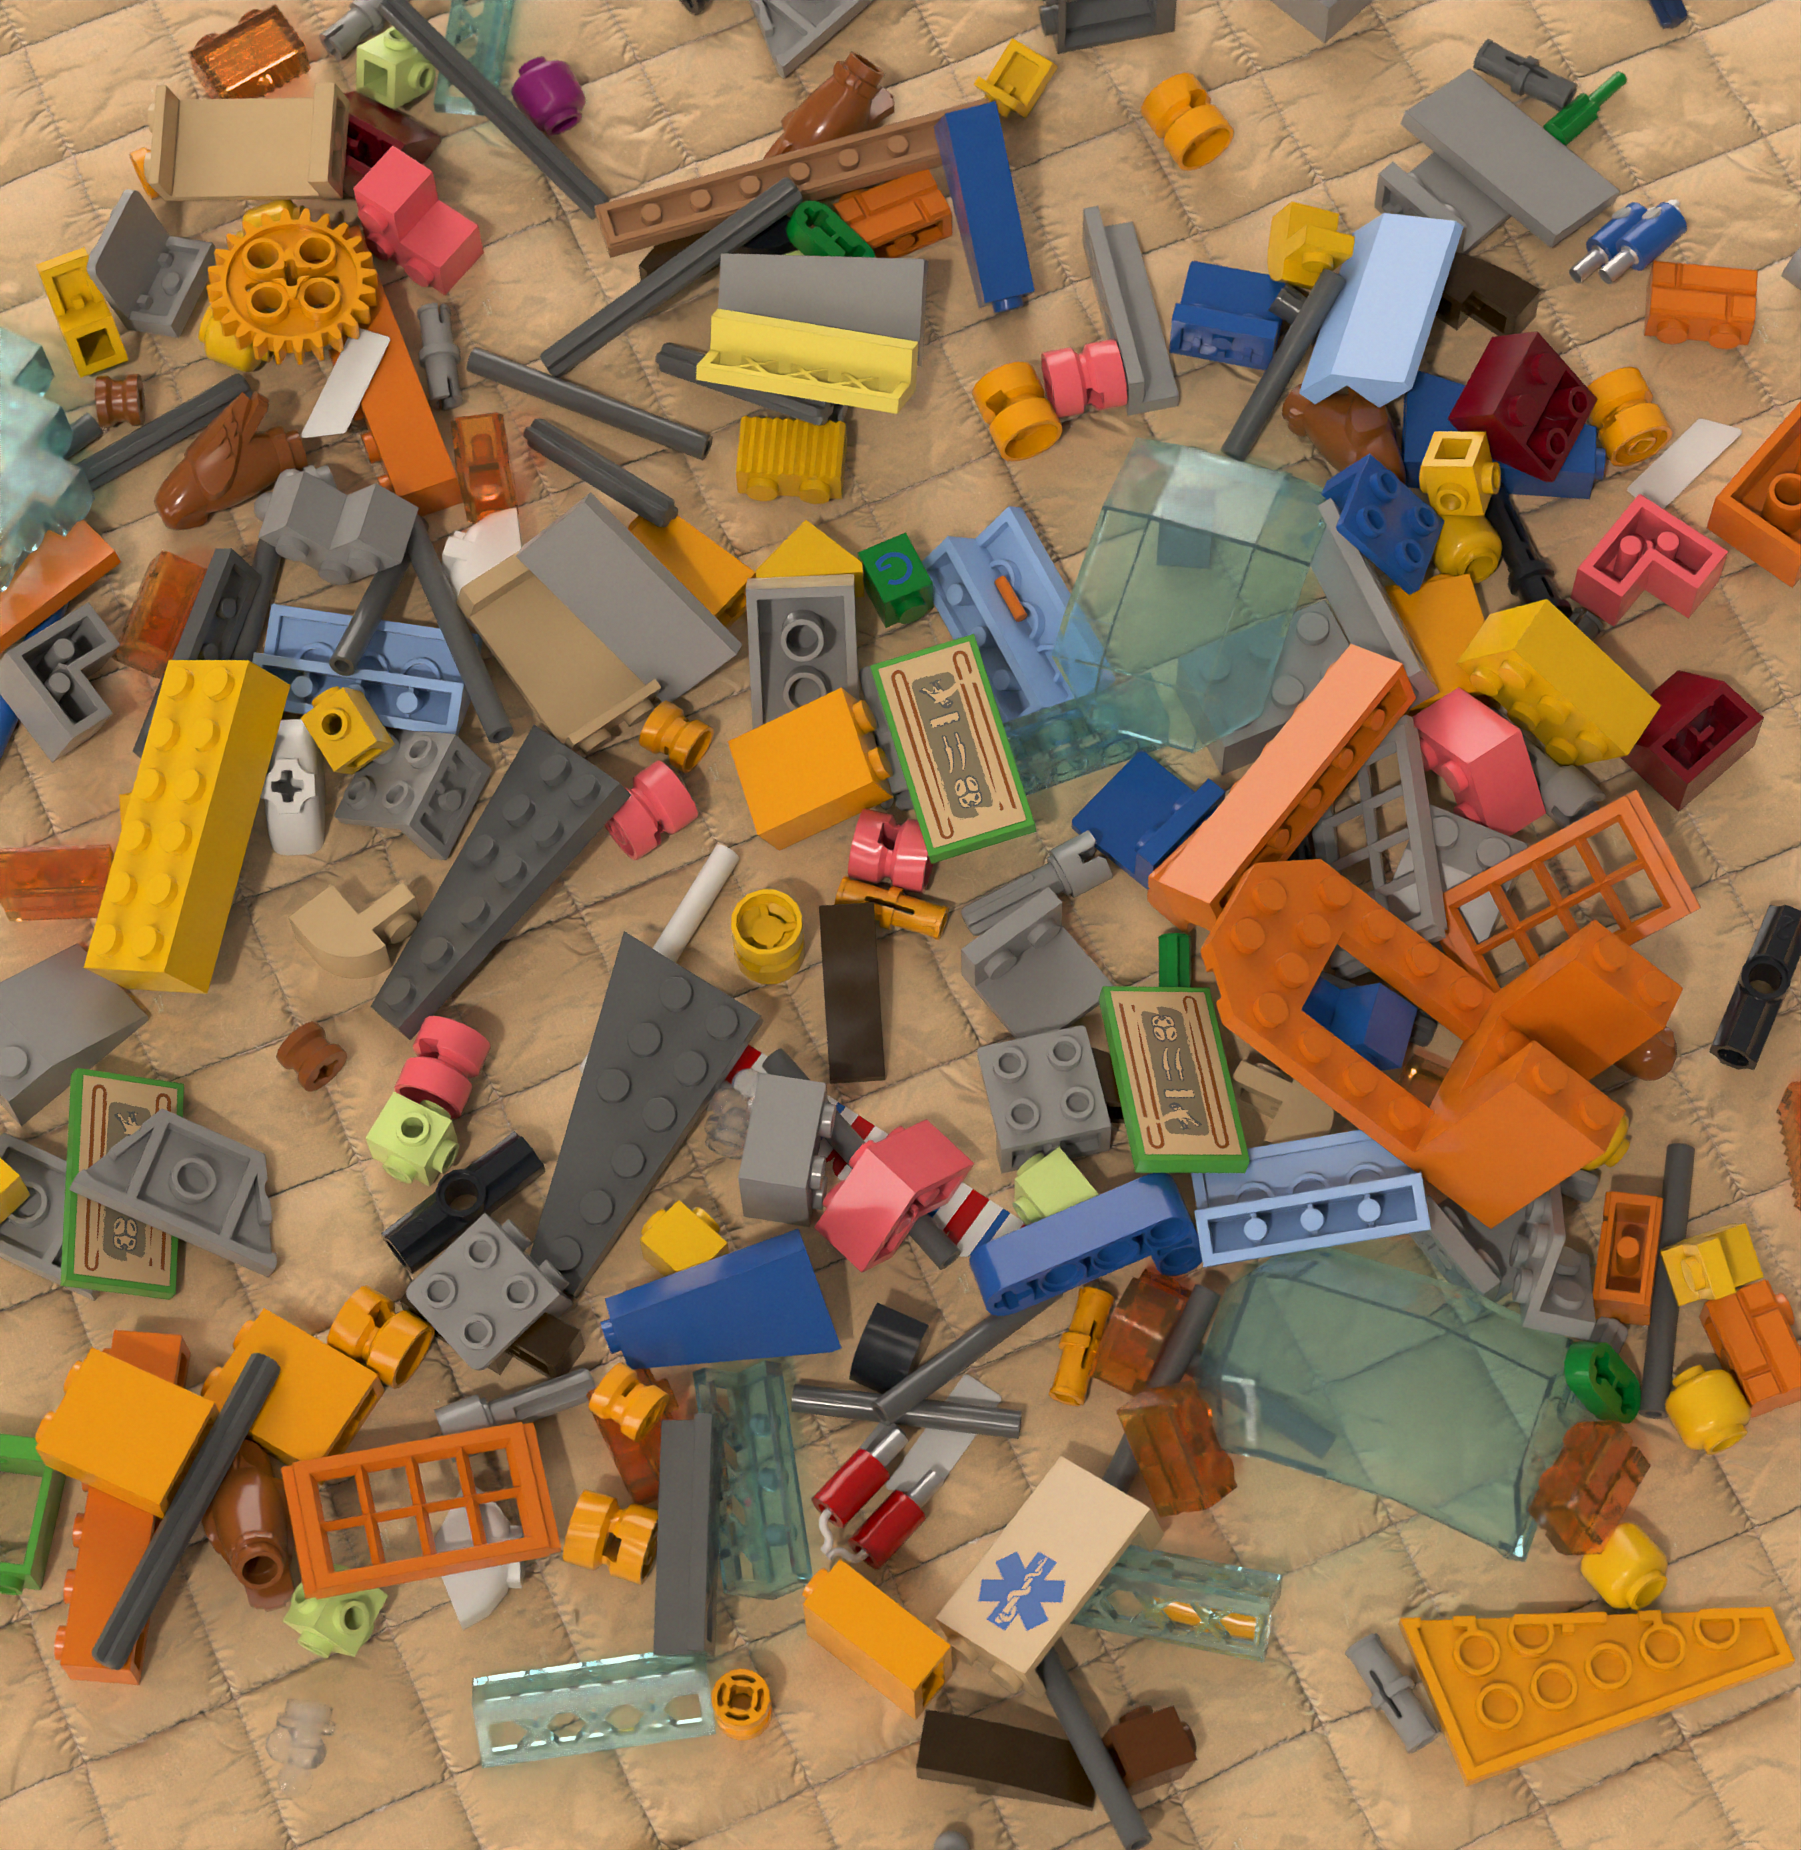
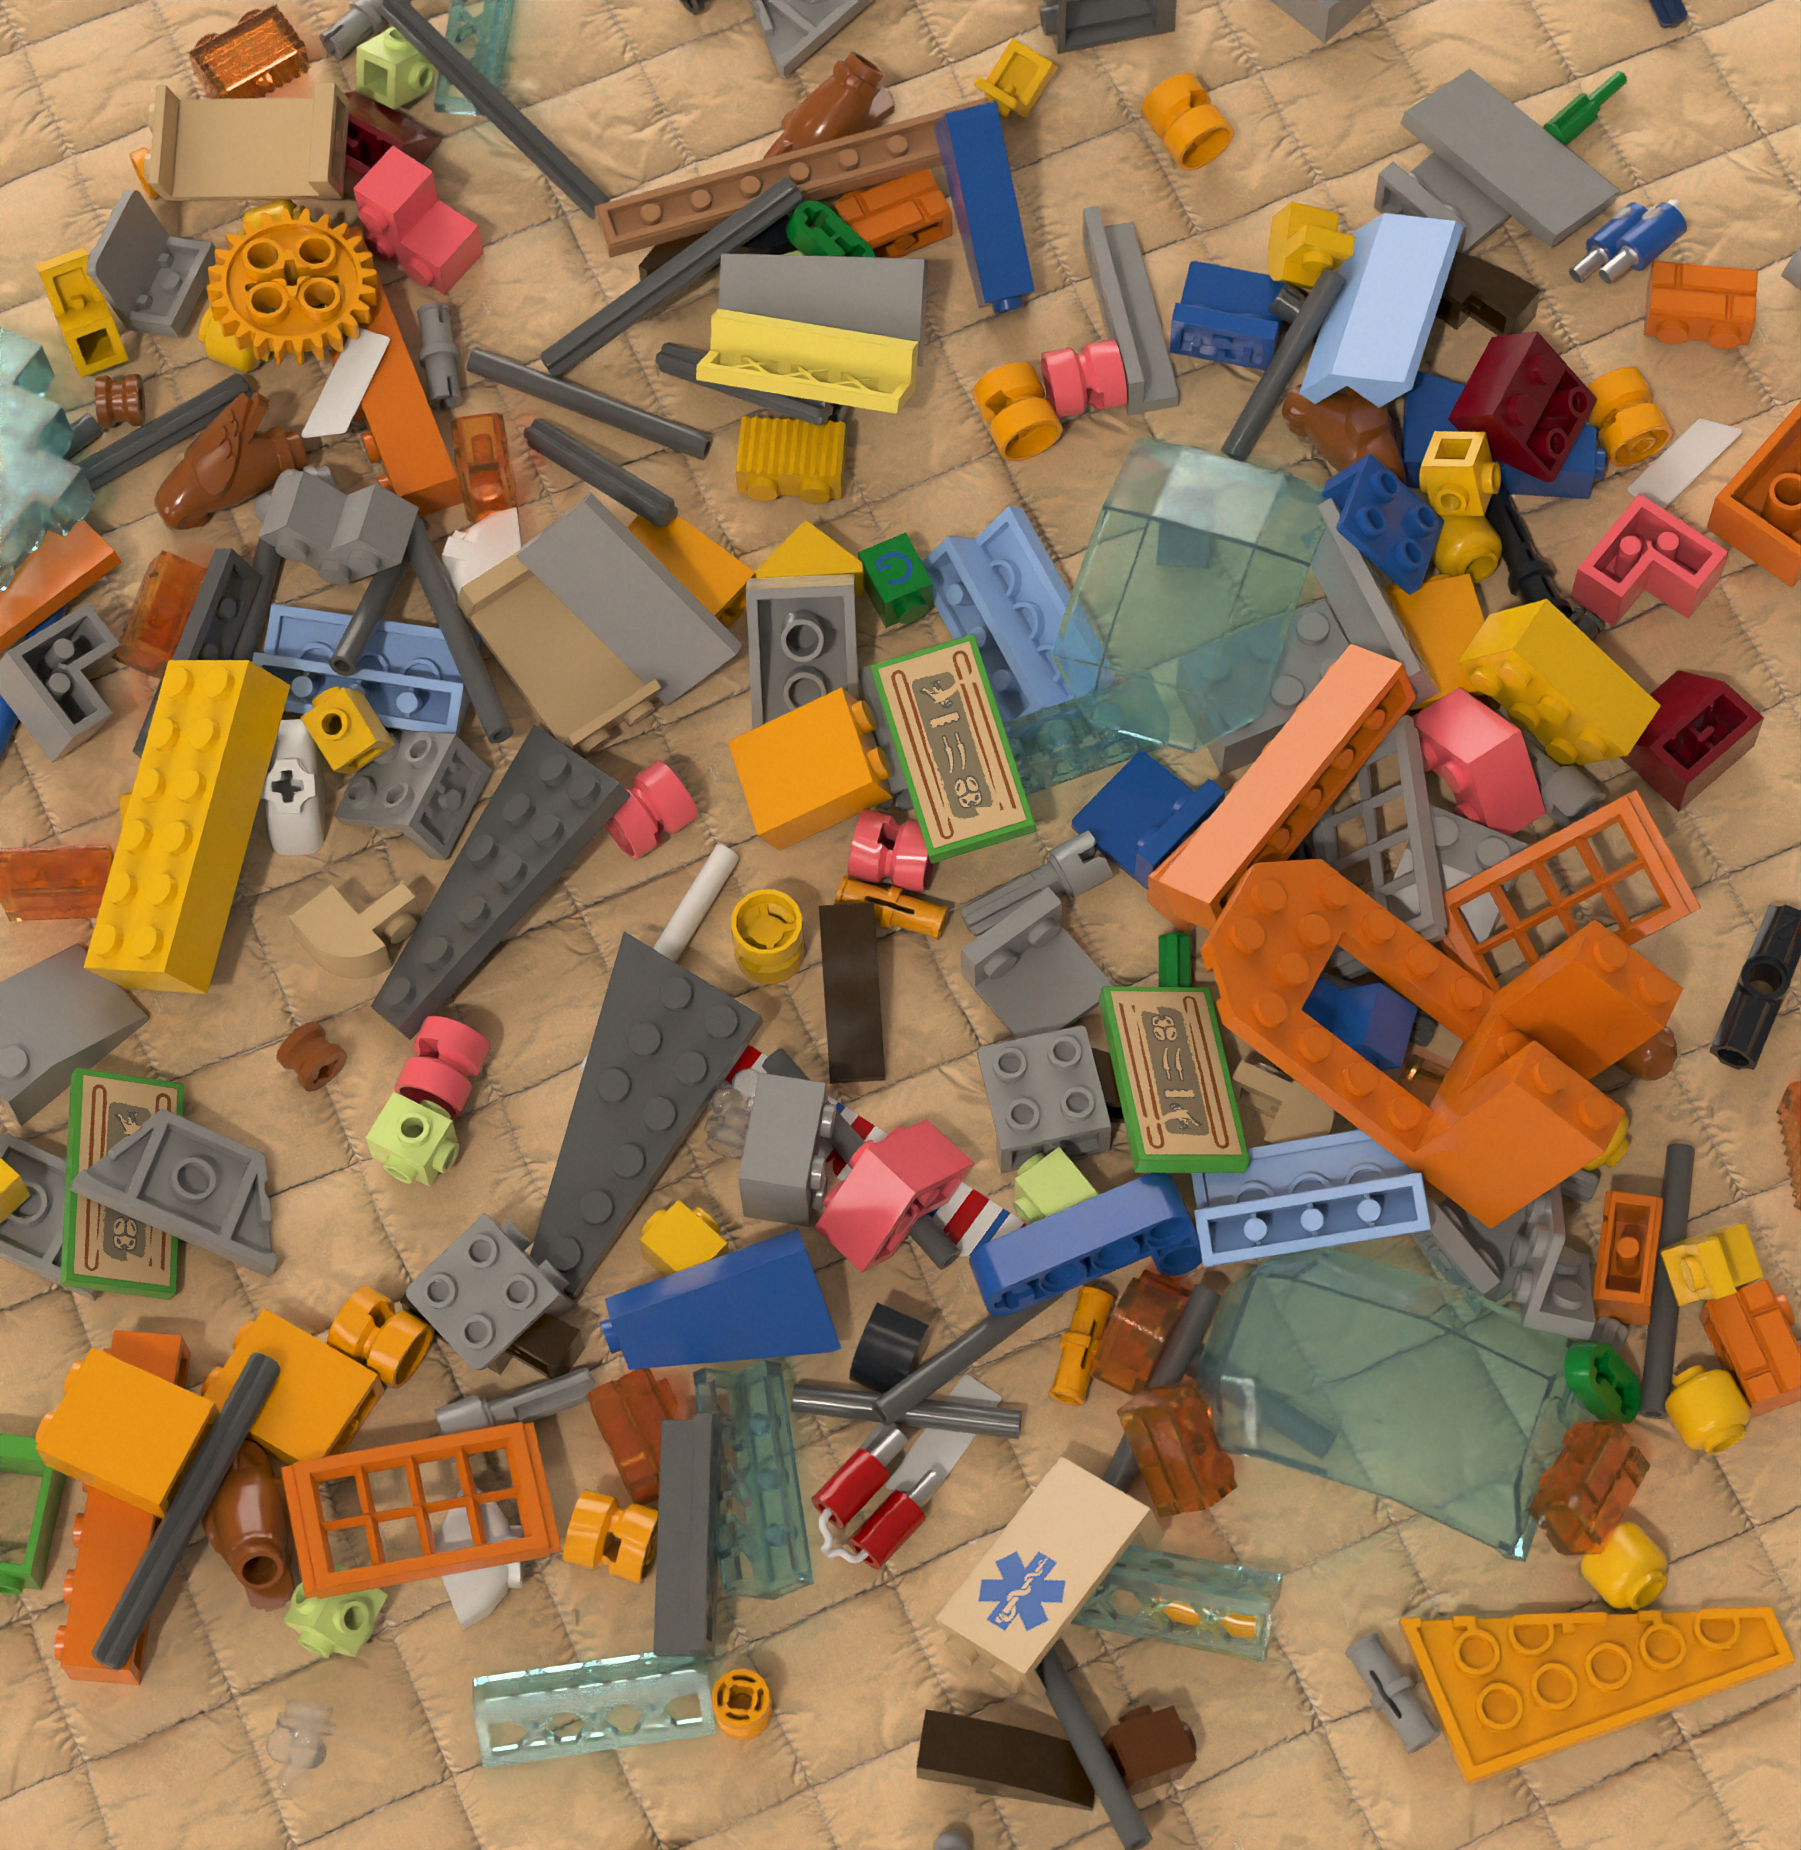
black piece [381,1131,546,1274] -> none
magenta head [511,56,586,136] -> none
light orange wheel [588,1362,670,1442] -> none
light orange wheel [639,700,714,773] -> none
light orange brick [802,1559,952,1720] -> none
orange piece [994,576,1028,622] -> none
dark grey pin [1473,39,1578,112] -> none

